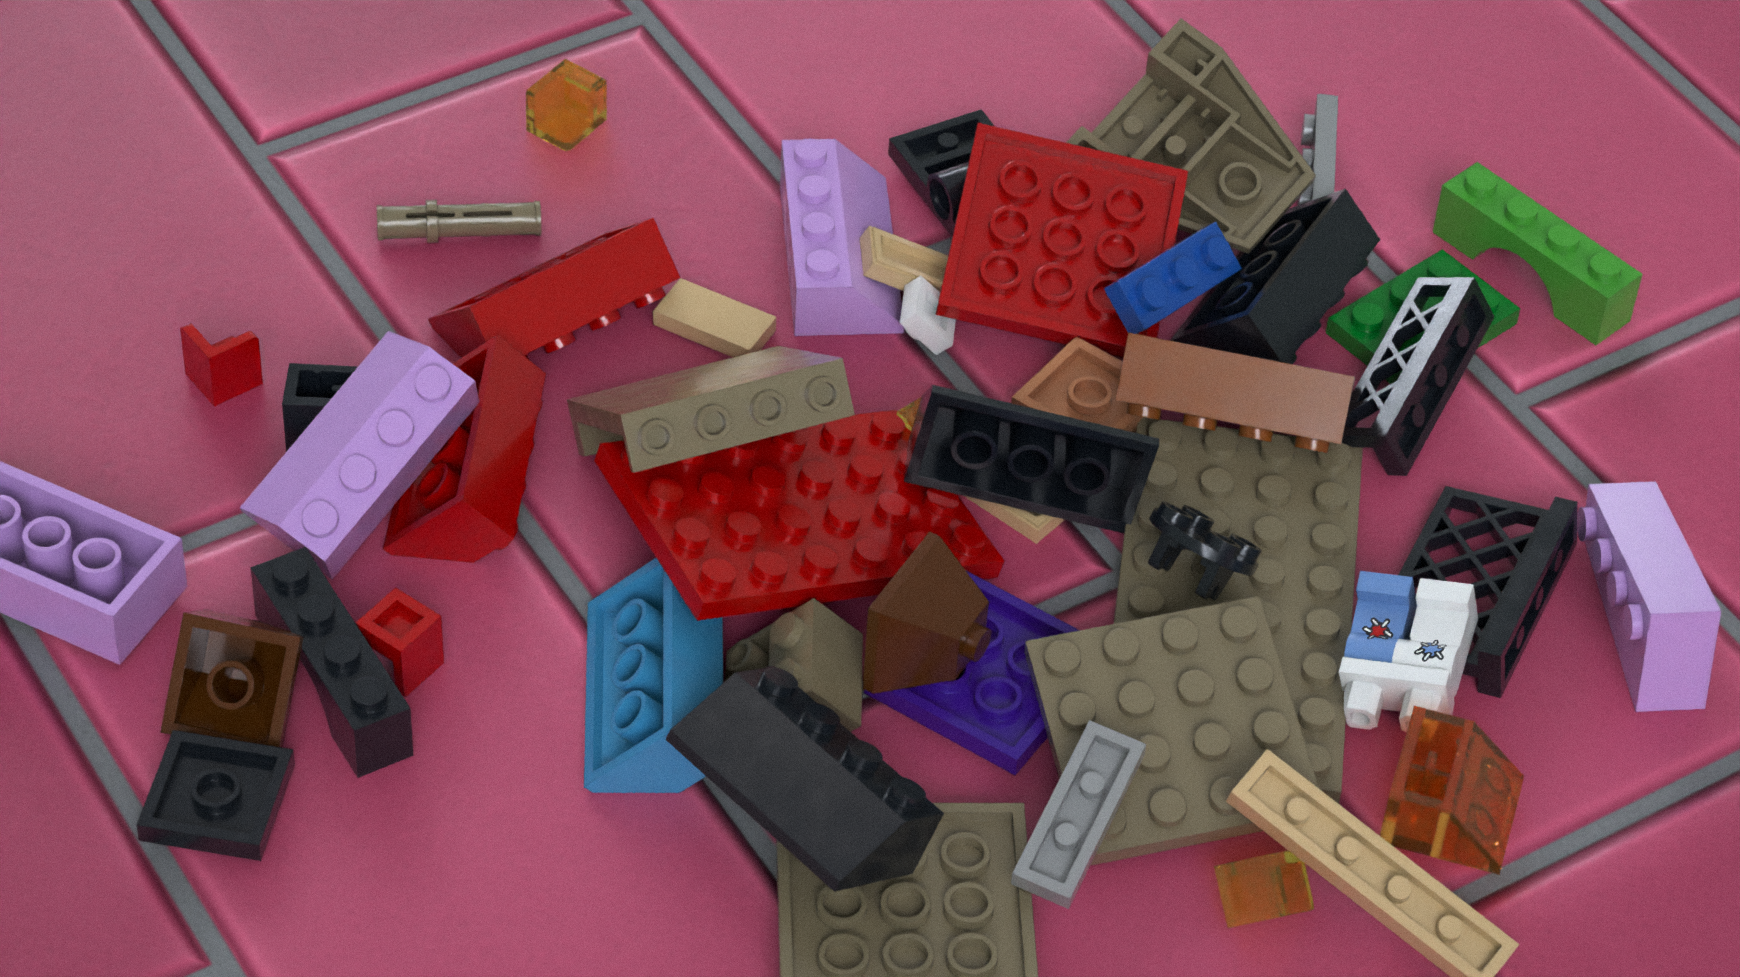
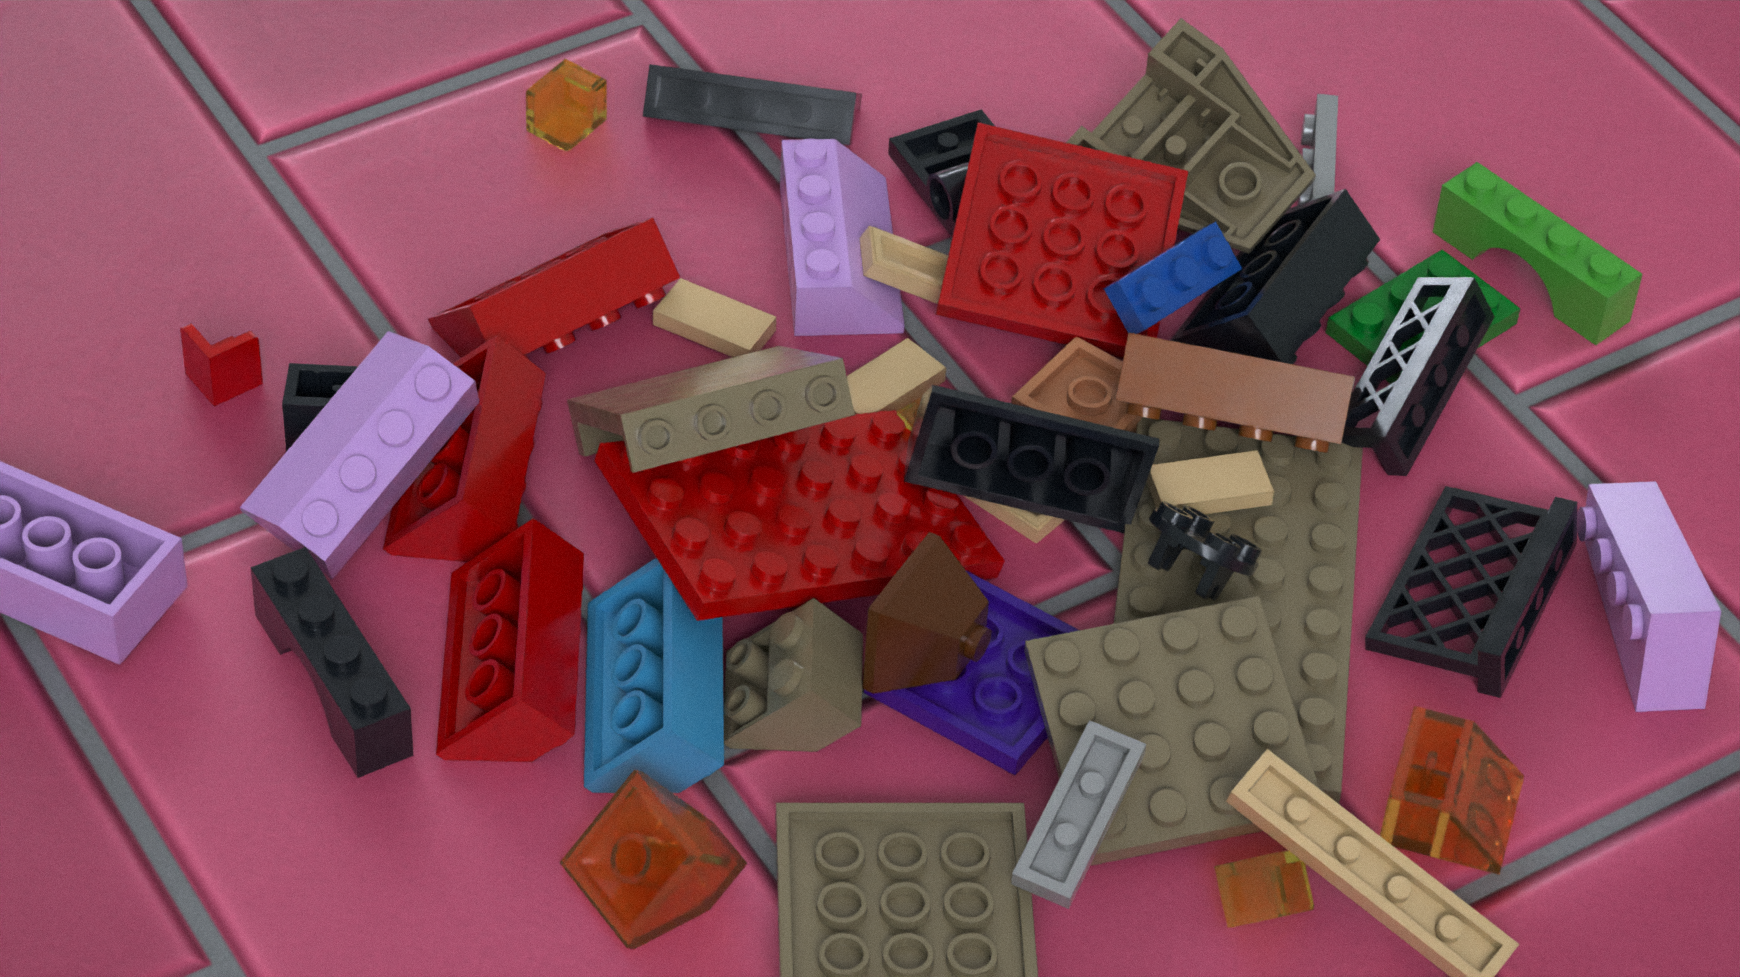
black plate [136,730,295,861] -> none
reddish brown slope [160,610,304,748] -> none
red panel [355,587,444,697] -> none
dark tan pin [377,199,542,243] -> none
black slope [666,666,944,892] -> none
white plate [900,276,956,355] -> none
white hips [1339,571,1478,738] -> none
none -> red slope [436,518,584,762]
none -> clear orange slope [560,769,748,949]
none -> black fence [643,64,862,145]
none -> tan tile [847,338,946,414]
none -> tan tile [1146,450,1274,514]

